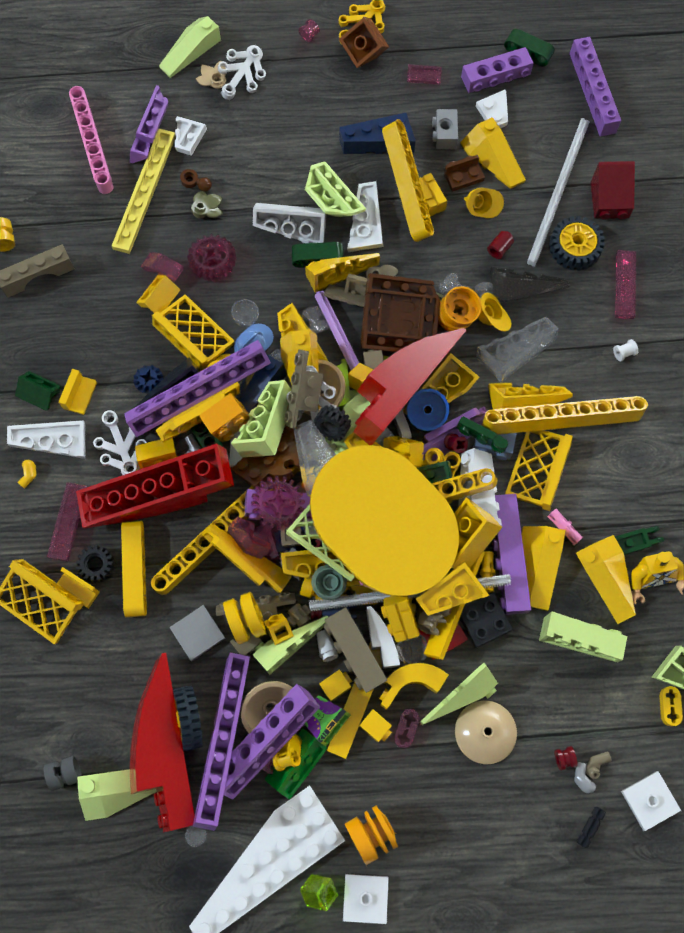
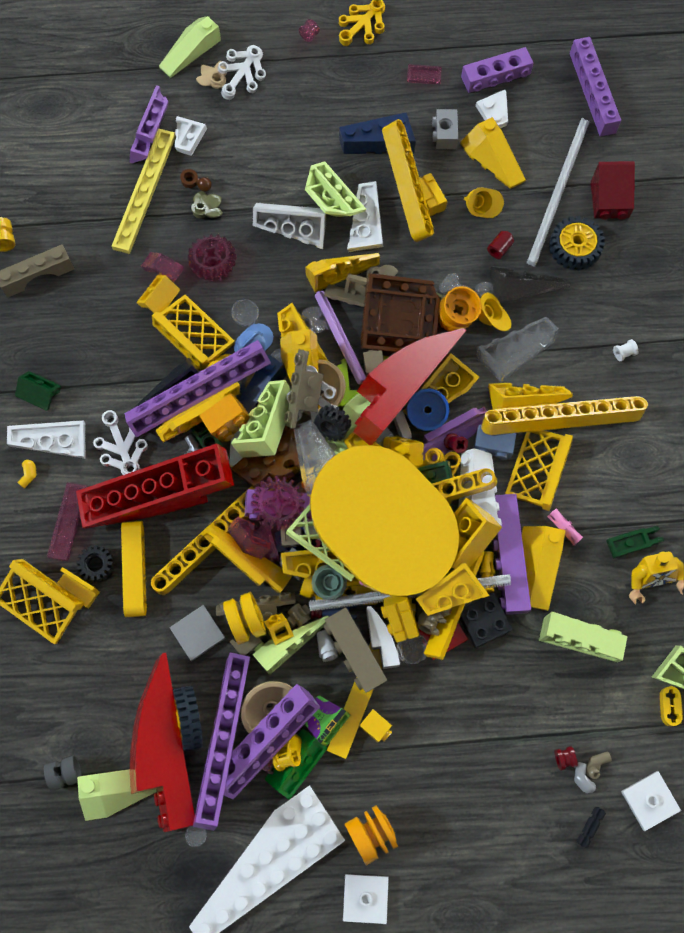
yellow panel [58,369,97,415] -> none
bright pink beam [69,86,113,194] -> none
dark blue gear [133,365,163,394] -> none
yellow panel [135,438,177,469] -> none
dark green beam [291,242,344,268] -> none
clear neon green panel [300,874,338,911] -> none
yellow brick [319,669,352,702] -> none
dark orange slope [339,17,389,68] -> none
yellow panel [348,363,373,390] -> none
yellow arch [379,663,449,710] -> none
clear pink beam [394,709,419,748] -> none
yellowish green wedge [420,663,498,725] -> none
reddish brown bracket [444,155,485,192] -> none
tan dish [455,701,517,764] -> none
dark green hinge [456,416,508,454] -> none
dark green beam [504,29,555,66] -> none
yellow wedge [576,535,636,624] -> none
clear pink plate [615,250,636,319] -> none

